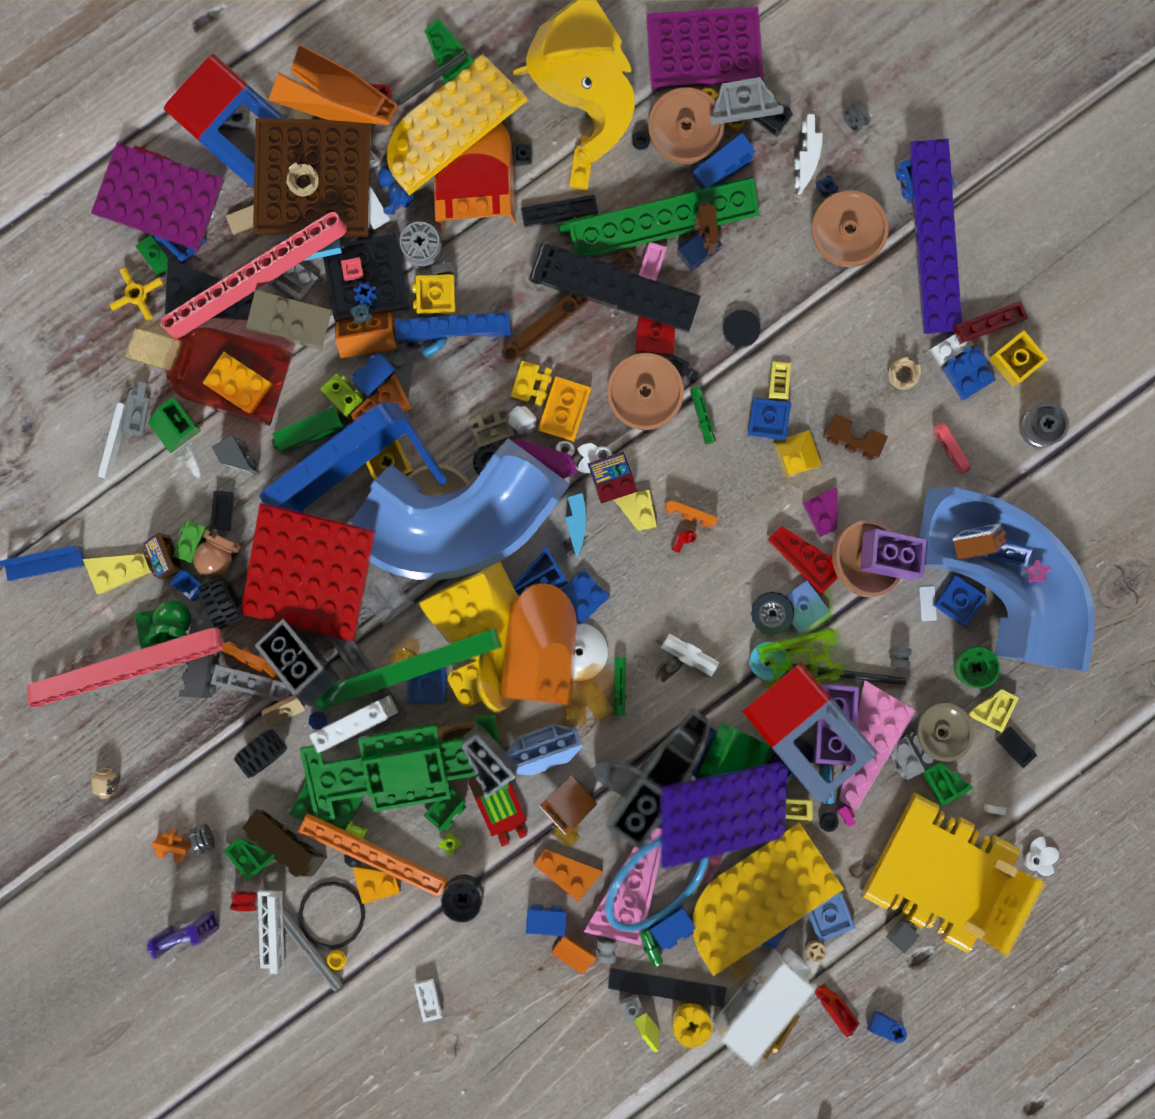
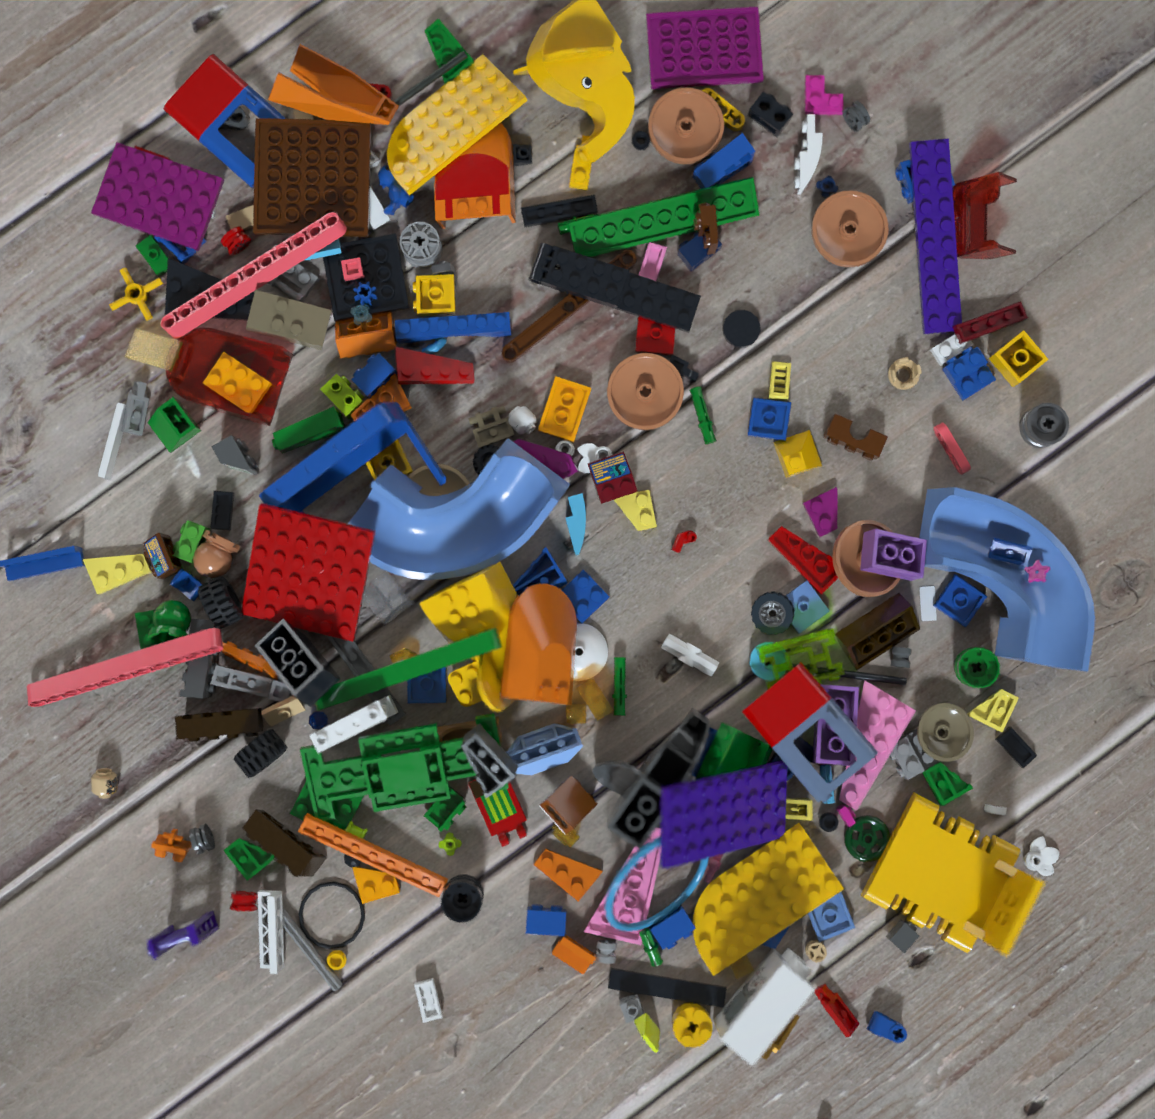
tan piece [286,163,319,196] -> none
yellow plate [511,361,552,406] -> none
orange plate [665,501,718,528] -> none
light grey wing [710,77,783,125] -> none
dark orange piece [953,523,1007,560] -> none
none -> dark brown wedge [175,708,263,742]
none -> red wheel [221,226,251,255]
none -> red wing [395,347,475,384]
none -> dark pink plate [805,75,843,115]
none -> dark brown slope [835,593,920,670]
none -> dark green plate [844,815,890,862]
none -> clear red windscreen [952,172,1017,259]

